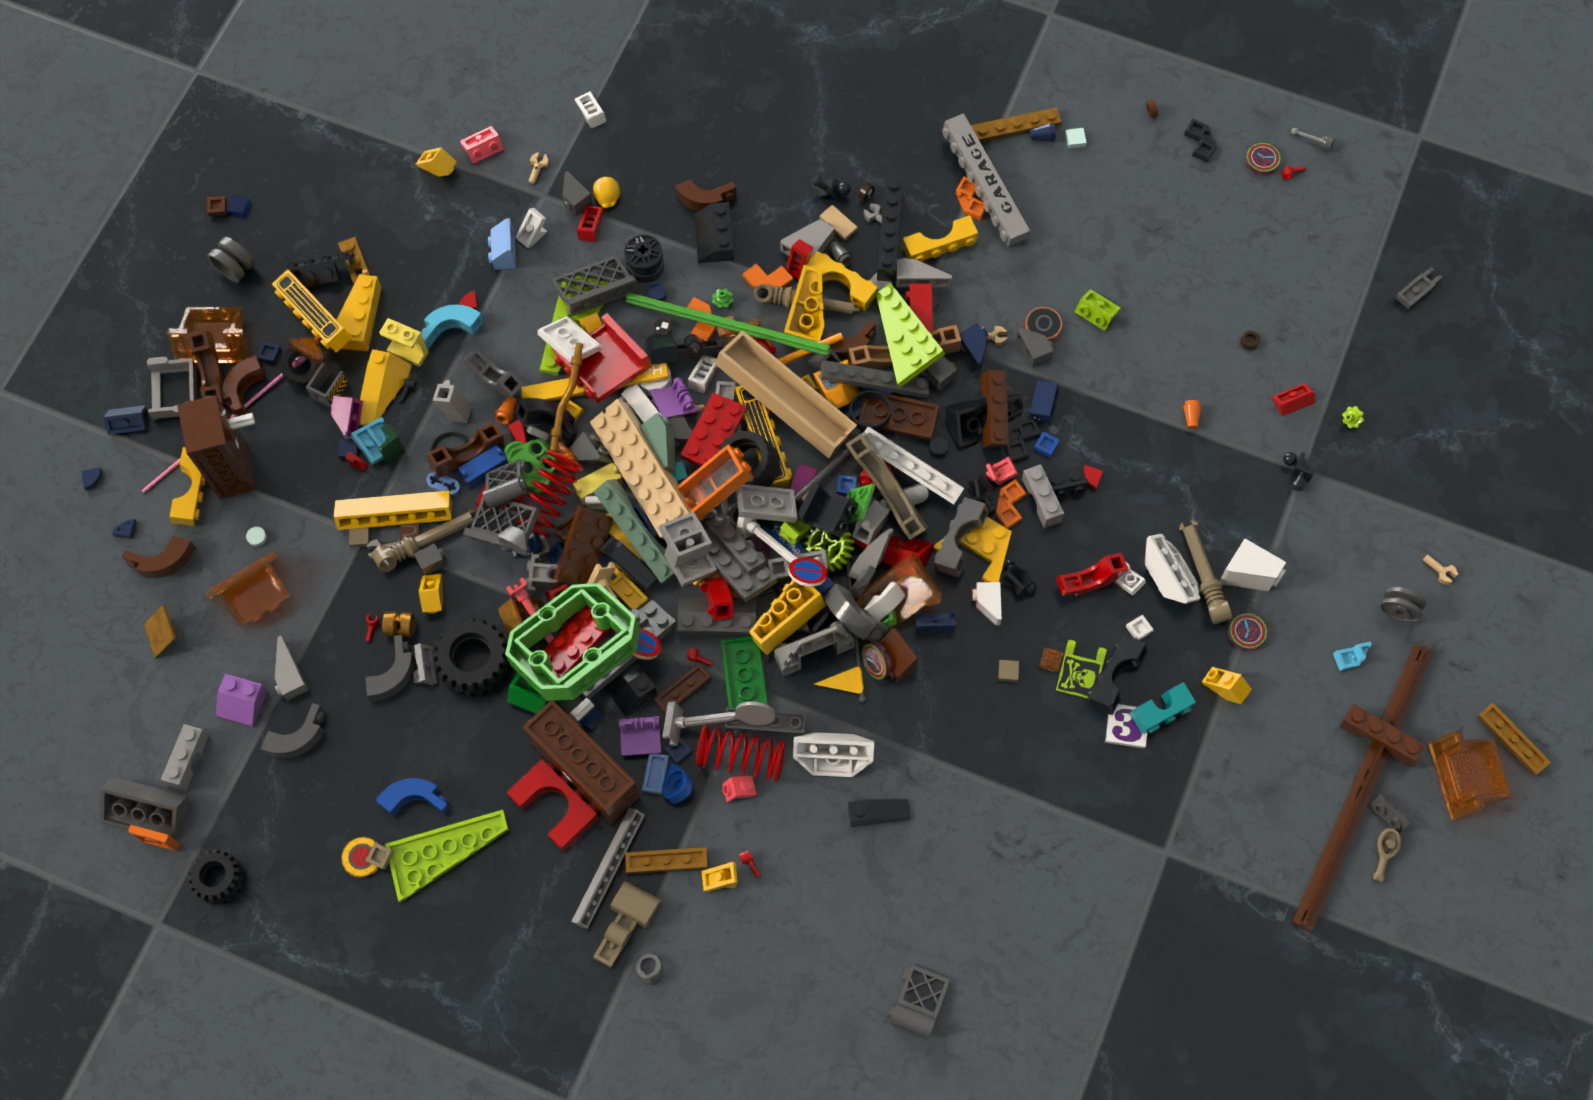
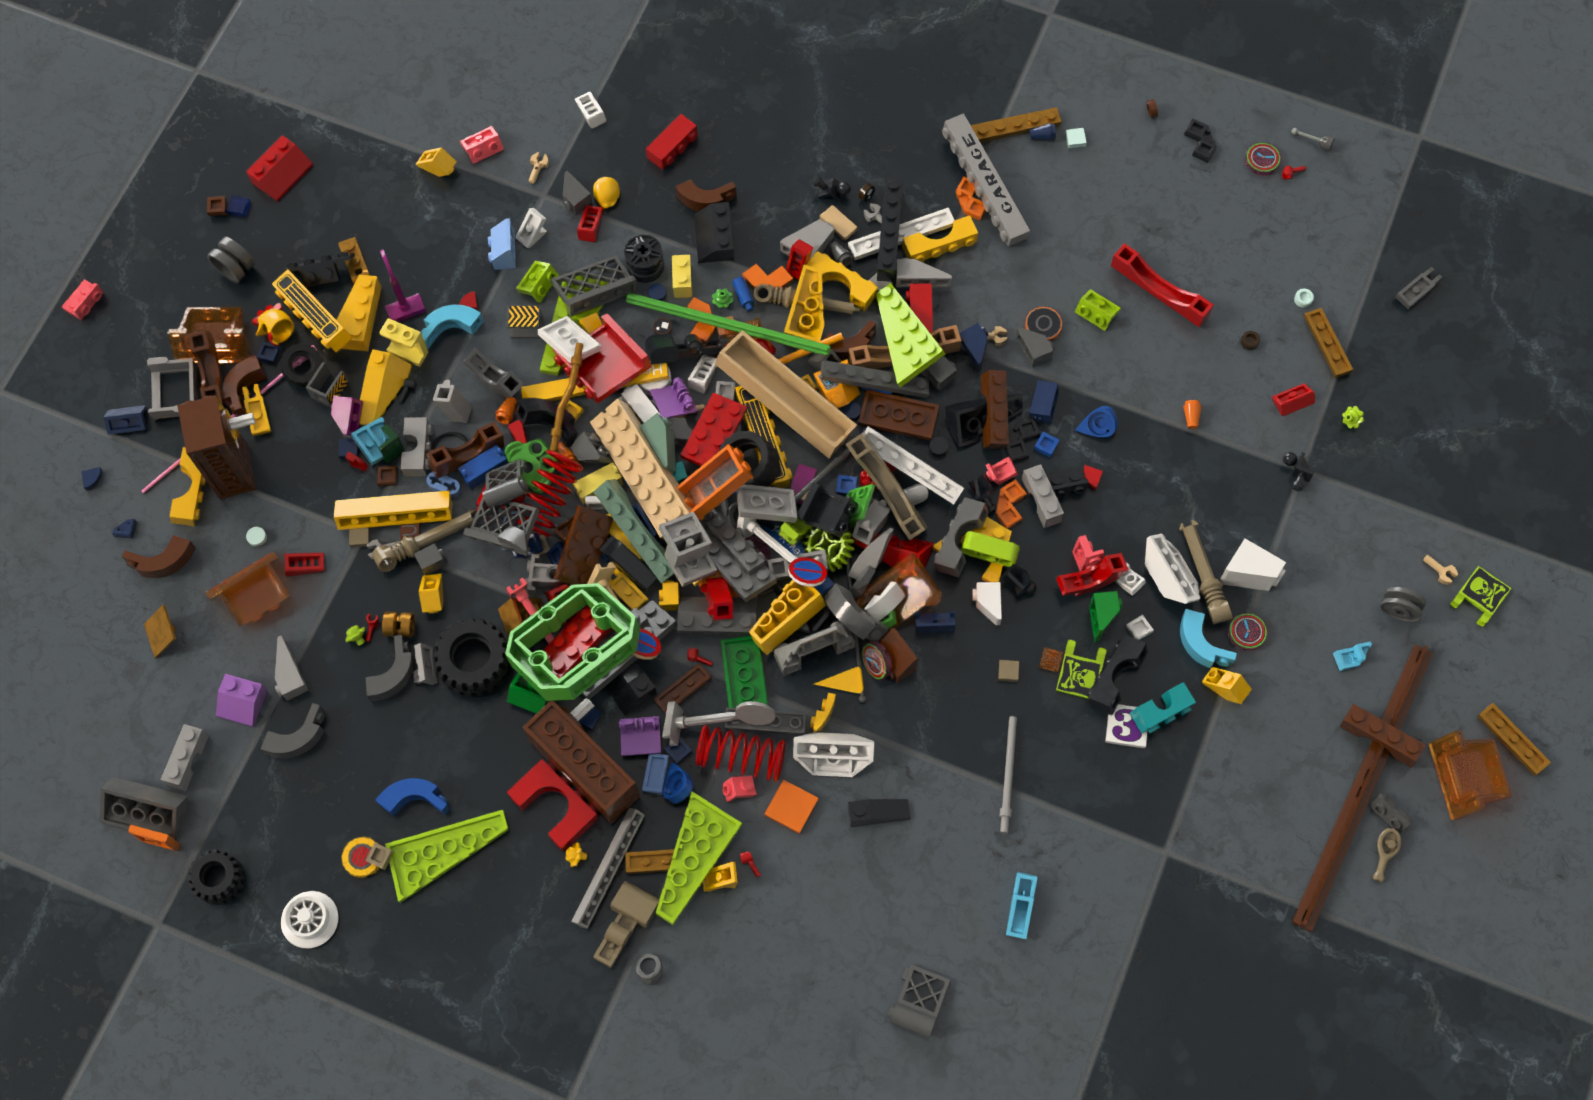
clear orange slope [289,337,324,364] -> none
light grey tile [525,425,548,440] -> none
black tyre [850,390,891,431] -> none
none -> coral bracket [62,279,104,320]
none -> yellow hinge [242,384,271,437]
none -> red slope [246,135,313,202]
none -> yellow piece [252,303,294,346]
none -> white piece [281,891,339,949]
none -> red slope [284,553,325,576]
none -> lime plant [345,625,365,646]
none -> reddish brown tile [377,466,398,487]
none -> magenta piece [380,250,426,322]
none -> light grey arch [401,417,433,477]
none -> piece [506,306,543,338]
none -> lime bracket [516,260,559,303]
none -> yellow plant [566,843,587,867]
none -> red brick [646,114,698,170]
none -> lime wing [656,792,742,925]
none -> yellow brick [659,580,680,611]
none -> light yellow brick [672,255,692,298]
none -> blue cylinder [732,277,754,312]
none -> orange tile [764,779,819,834]
none -> yellow slope [810,693,836,733]
none -> white plate [848,208,955,260]
none -> lime beam [961,531,1020,567]
none -> light grey bar [999,716,1017,834]
none -> medium azure slope [1006,872,1038,939]
none -> coral bracket [1072,535,1104,571]
none -> blue piece [1075,406,1118,437]
none -> green slope [1089,591,1122,643]
none -> red arch [1111,243,1214,328]
none -> medium azure arch [1180,609,1237,668]
none -> light aqua tile [1294,289,1314,308]
none -> pearl gold plate [1303,307,1353,378]
none -> flag [1450,566,1512,627]

